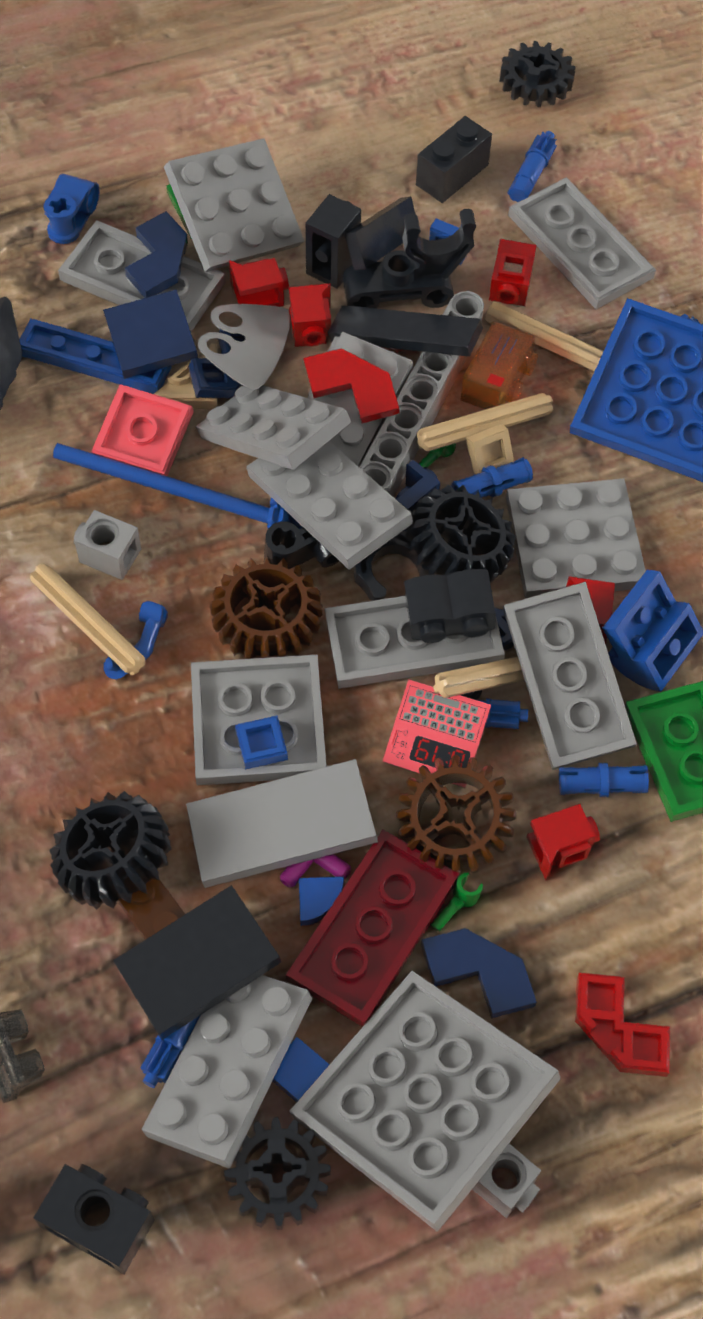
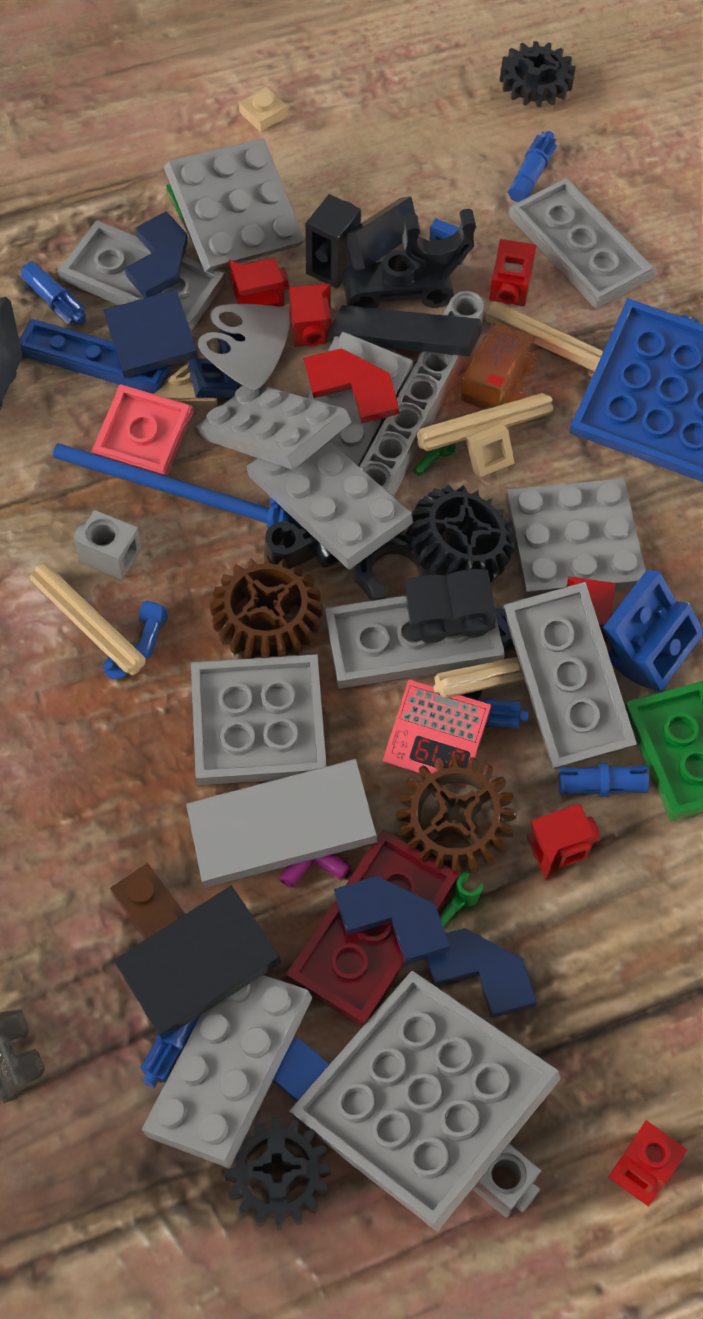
black brick [33,1164,155,1275] -> none
blue piece [44,173,100,244] -> none
black gear [49,791,172,910] -> none
blue tile [235,715,288,770] -> none
blue tile [299,876,344,926] -> none
dark blue bracket [395,460,440,531] -> none
black brick [416,116,492,203] -> none
blue pin [451,457,533,498] -> none
red tile [575,972,670,1077] -> none
none -> blue piece [20,261,86,326]
none -> tan plate [239,87,288,132]
none -> dark blue tile [334,876,450,965]
none -> red window [608,1120,688,1207]

